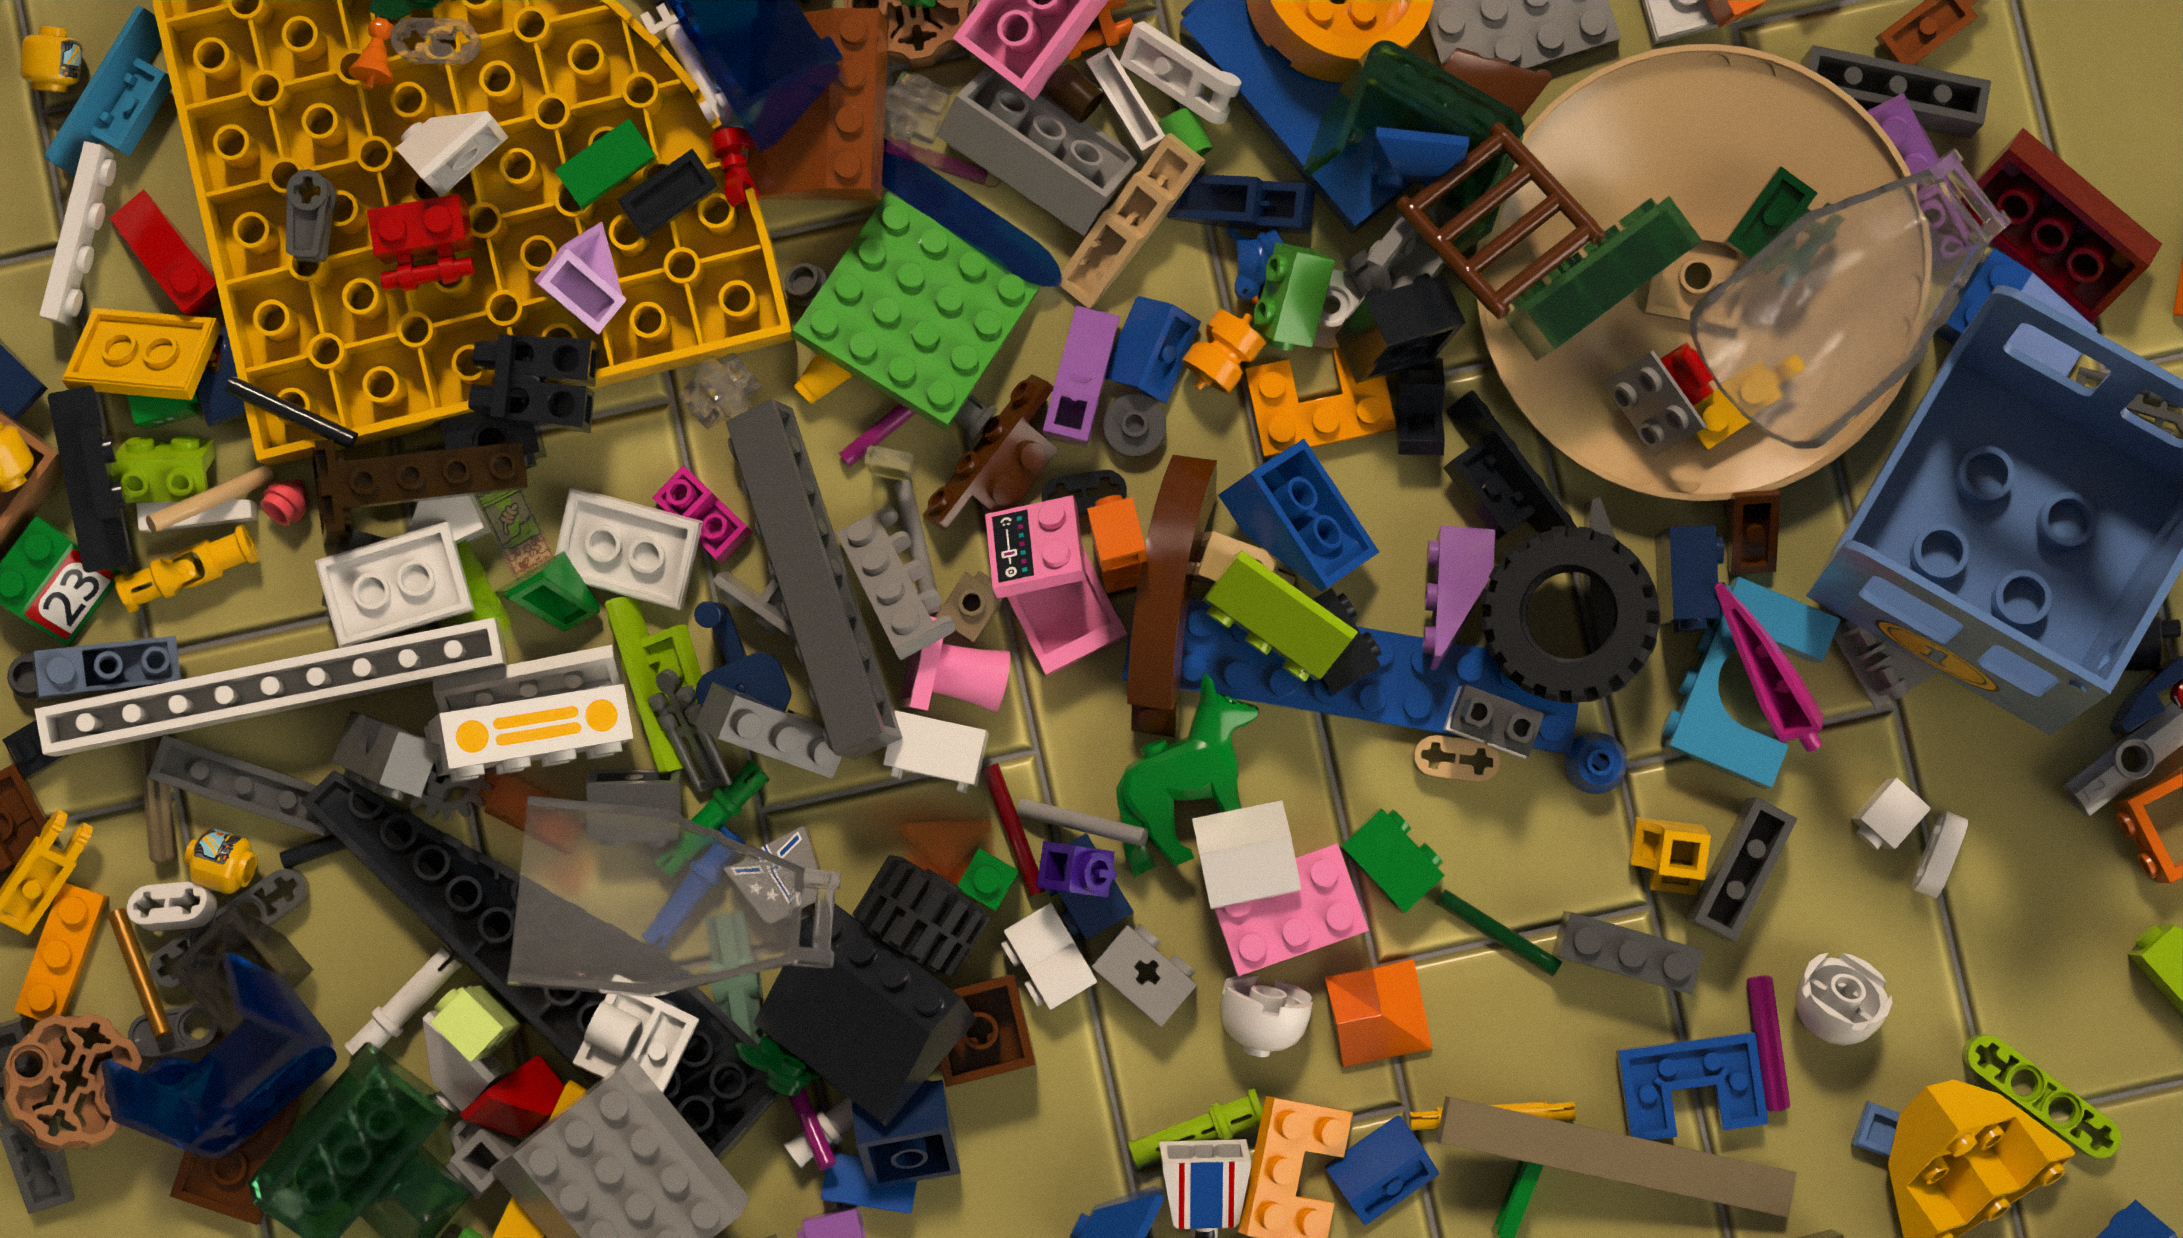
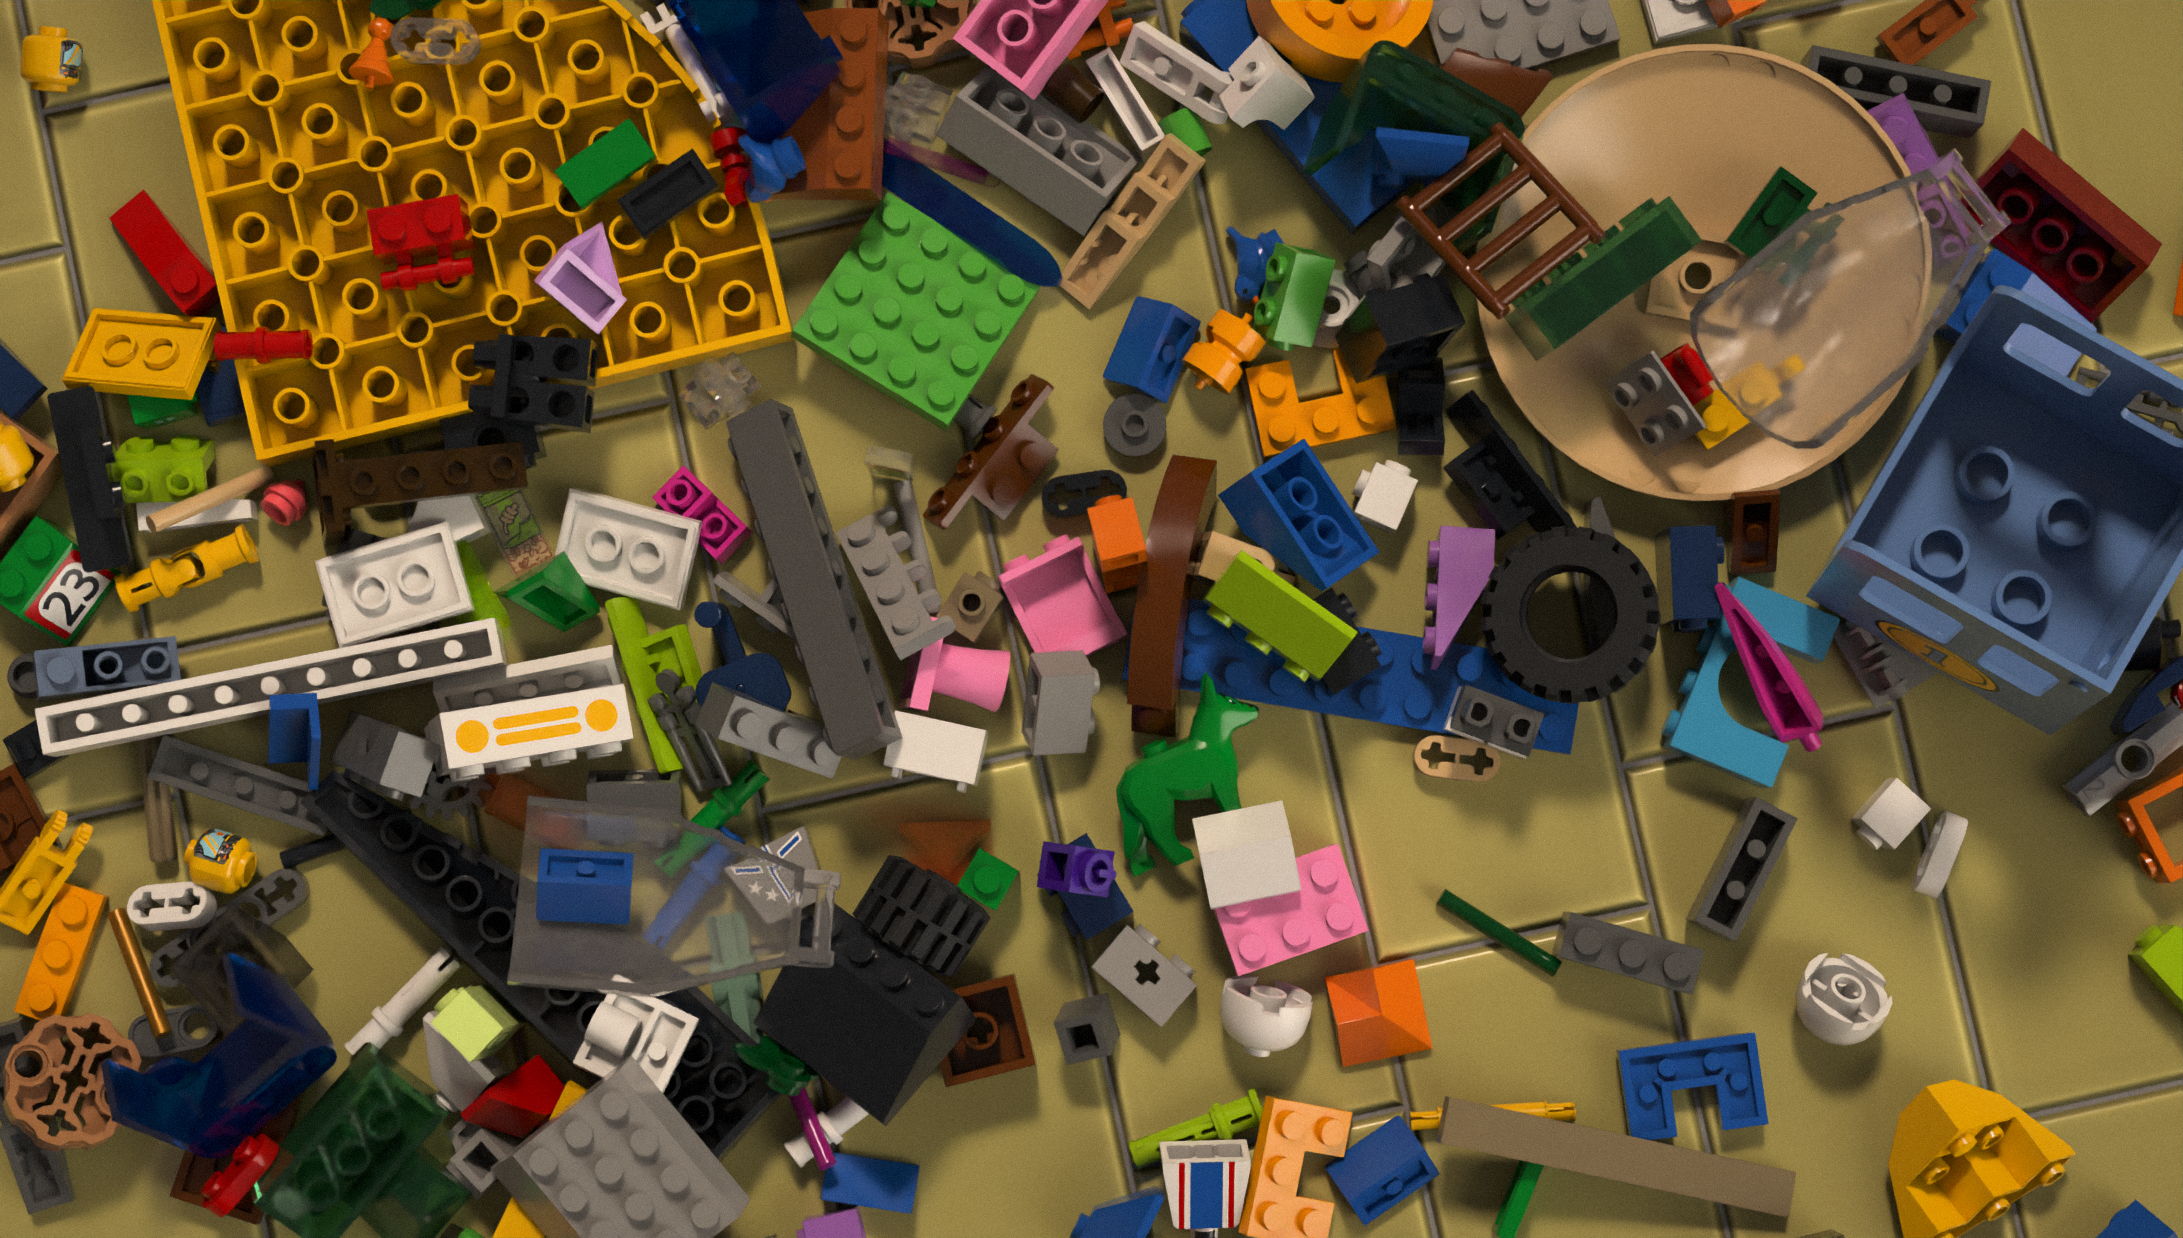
white plate [39,141,116,327] -> none
dark azure bracket [44,6,172,177] -> none
black bar [225,376,358,450] -> none
dark grey piece [286,169,338,263] -> none
white slope [396,111,508,197] -> none
dark grey plate [785,263,828,307] -> none
yellow cone [794,353,854,404] -> none
magenta bar [838,403,916,467] -> none
dark blue brick [851,1080,961,1189] -> none
dark red bar [981,763,1046,897] -> none
bright pink plate [985,495,1086,599] -> none
white brick [1001,903,1098,1010] -> none
light grey bar [1017,798,1148,847] -> none
medium lavender slope [1043,305,1120,448] -> none
dark blue slope [1167,174,1315,235] -> none
green brick [1339,808,1445,913] -> none
blue cone [1565,732,1627,794] -> none
yellow brick [1629,817,1711,895] -> none
magenta axle [1746,975,1790,1112] -> none
medium blue tile [1851,1100,1900,1158] -> none
lime beam [1962,1034,2121,1158] -> none
none -> red plate [201,1133,279,1218]
none -> red pin [214,327,313,364]
none -> blue panel [267,693,321,790]
none -> blue panel [536,848,634,925]
none -> blue animal [738,134,806,203]
none -> light grey brick [1021,650,1100,755]
none -> dark grey brick [1054,993,1121,1065]
none -> white brick [1219,36,1315,130]
none -> white brick [1352,460,1418,534]

